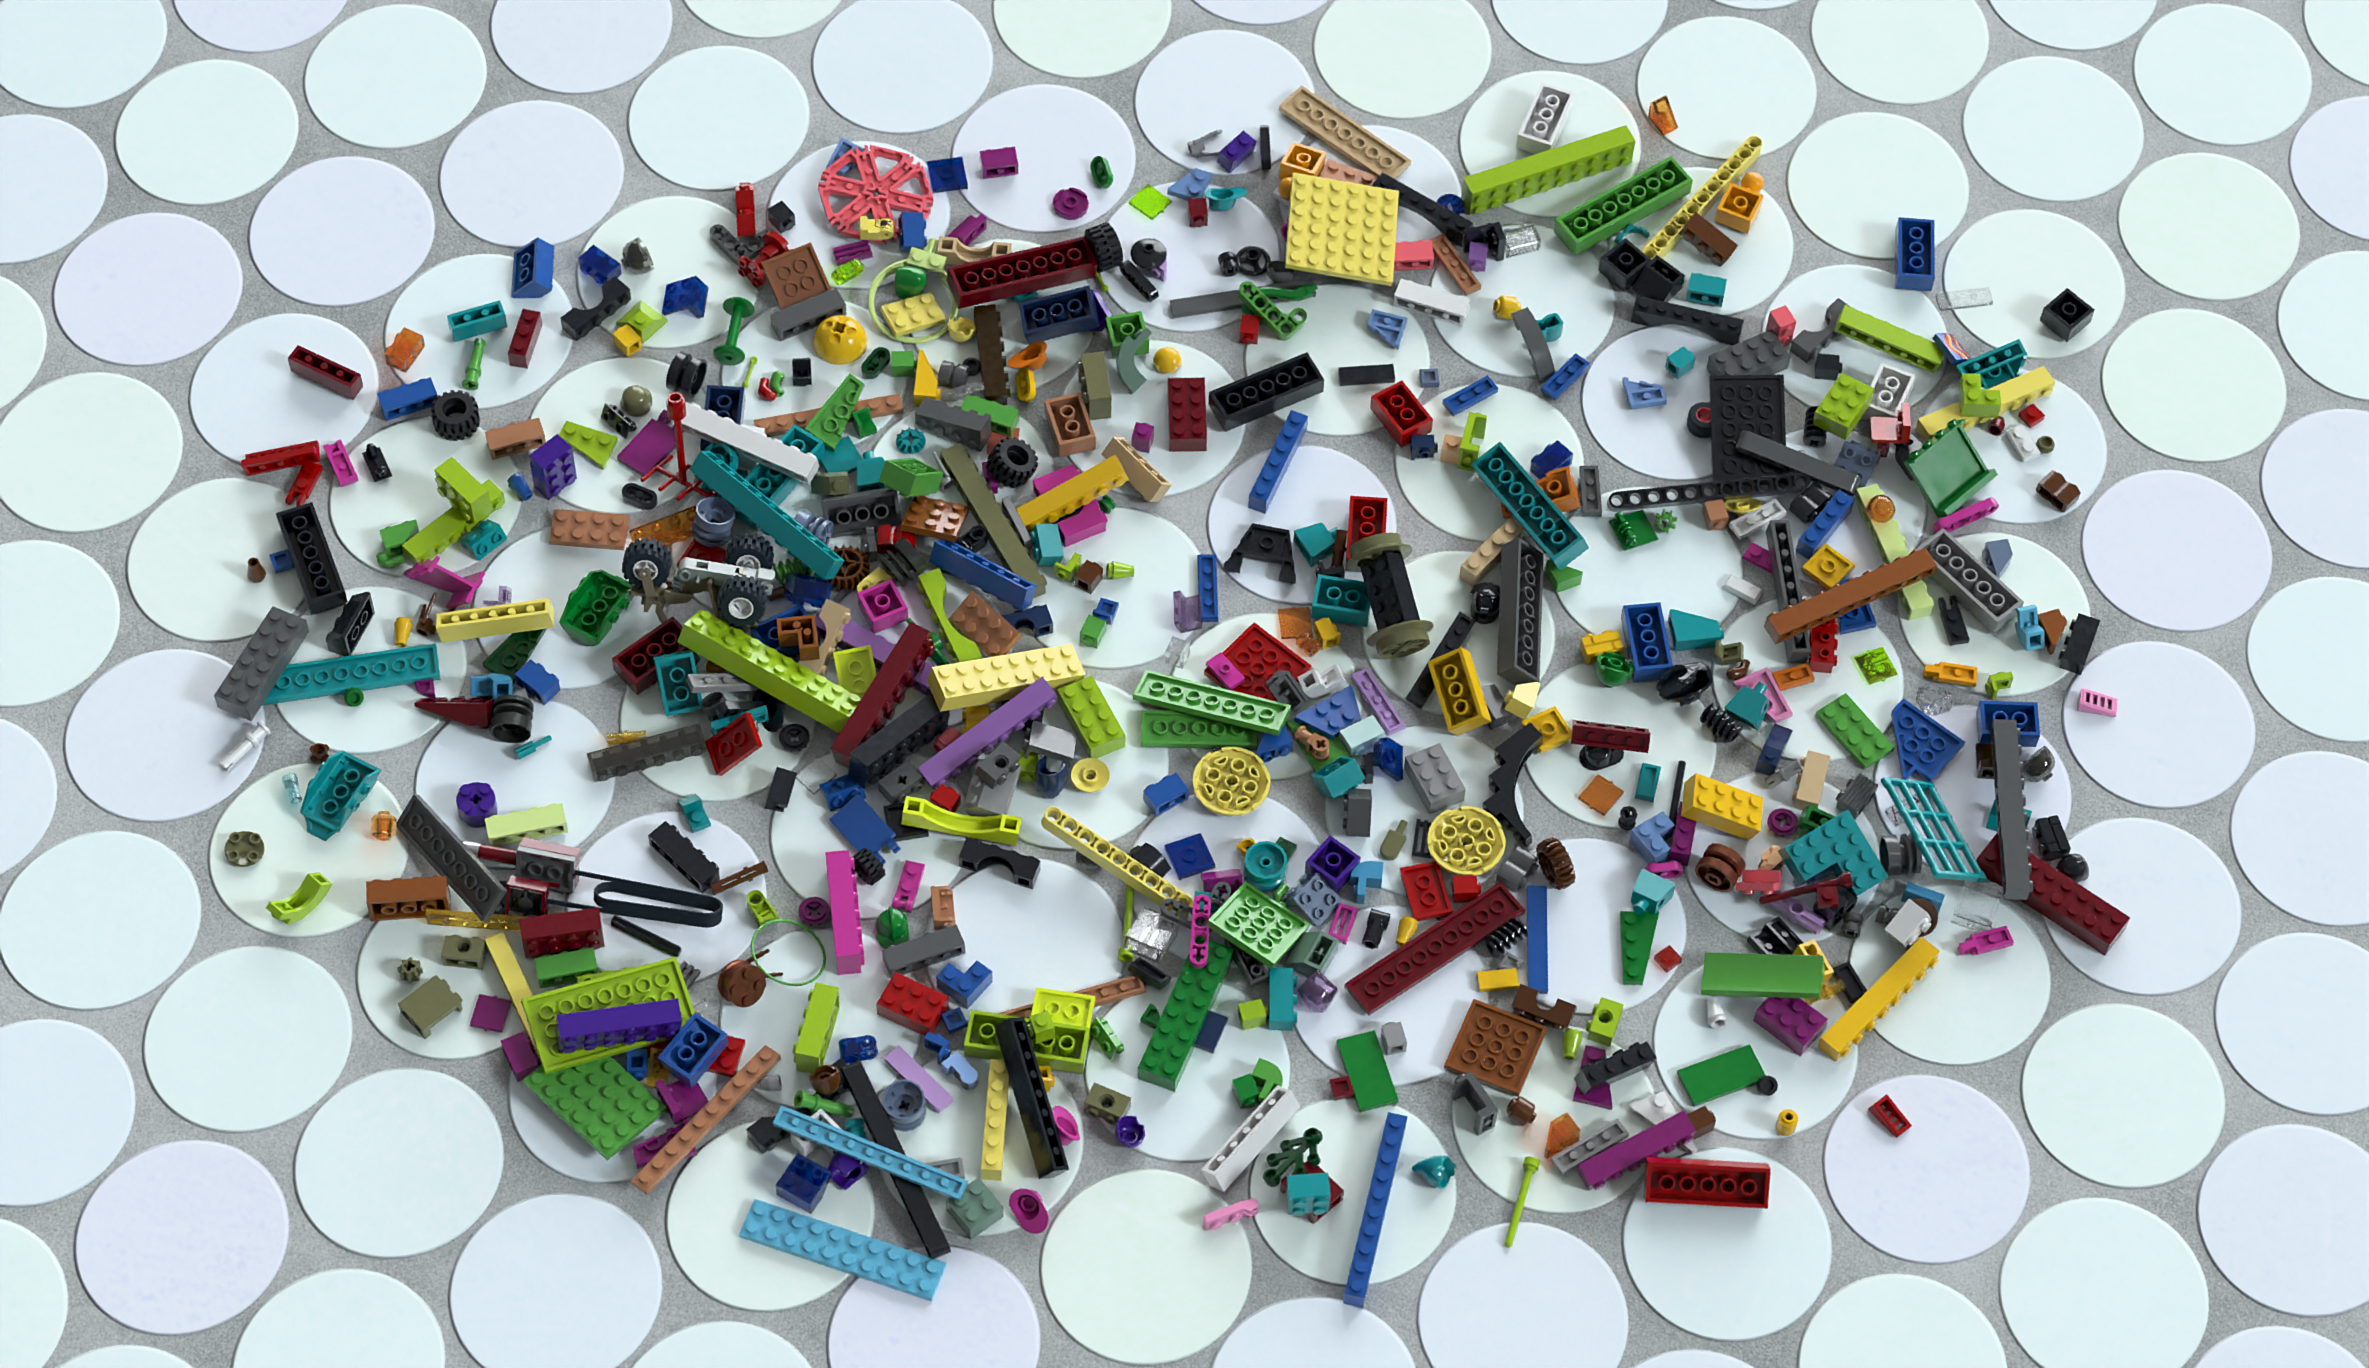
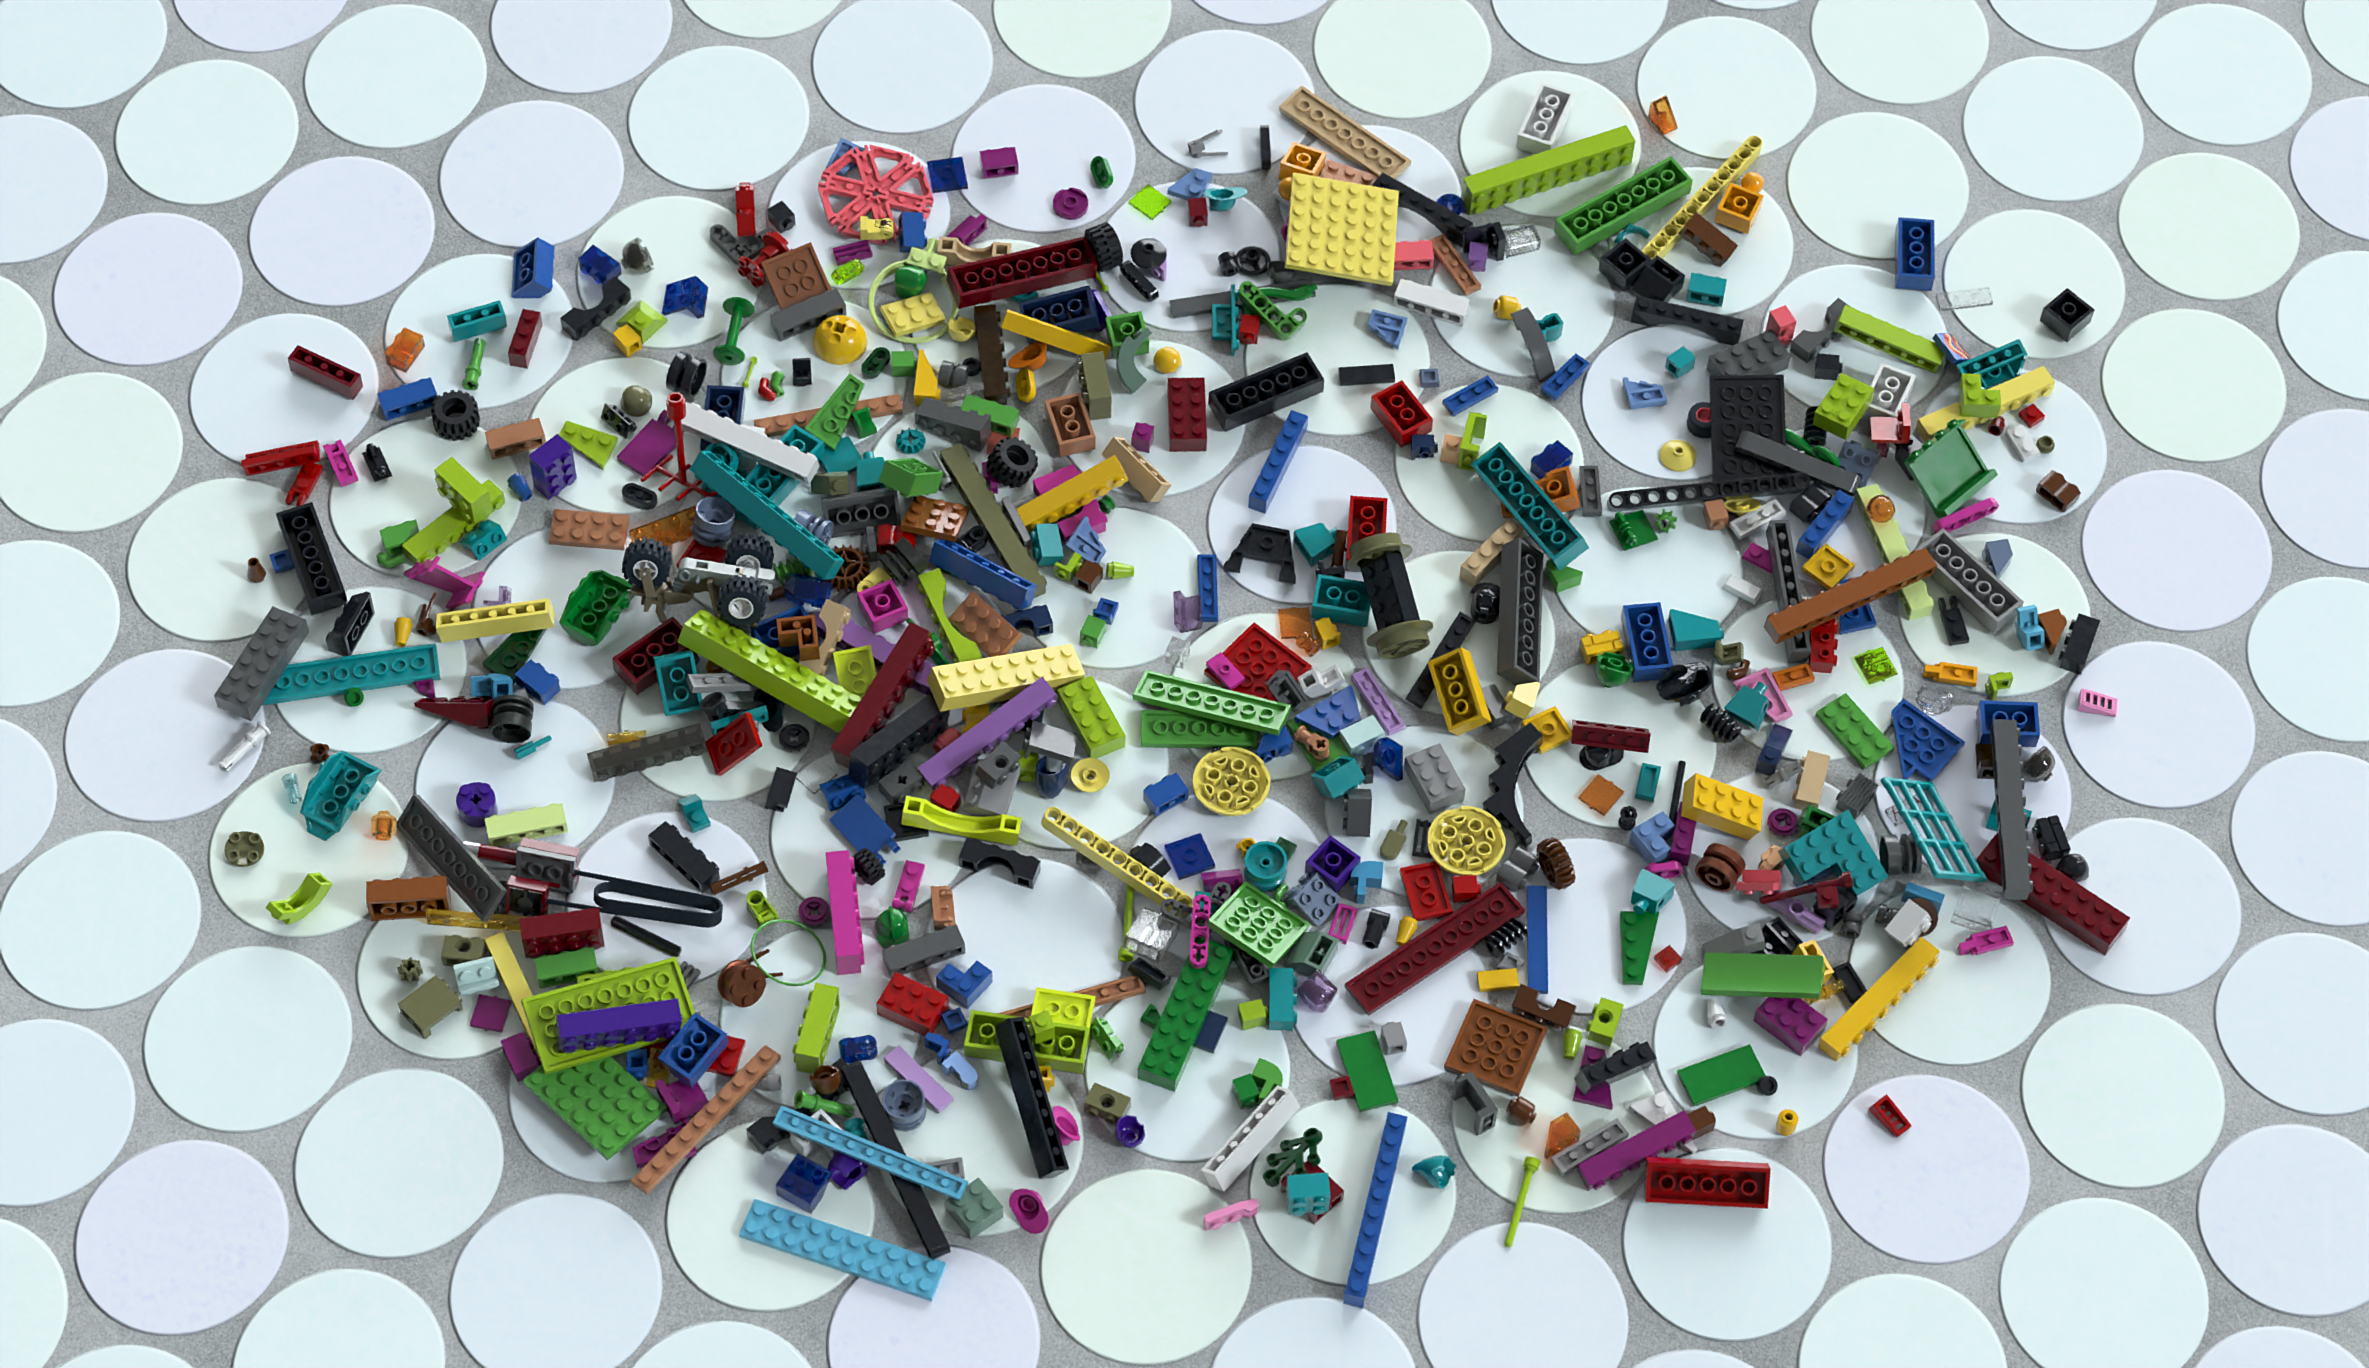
light yellow brick [981,1059,1010,1181] -> none
dark purple brick [1217,130,1257,173] -> none
none -> light aqua bracket [453,956,499,995]
none -> yellow tile [1001,309,1111,361]
none -> medium blue wing [1064,516,1106,564]
none -> teal bracket [1211,284,1239,356]
none -> light yellow dish [1659,440,1697,472]
none -> light grey slope [1703,923,1765,954]
none -> green plant [1786,427,1841,467]

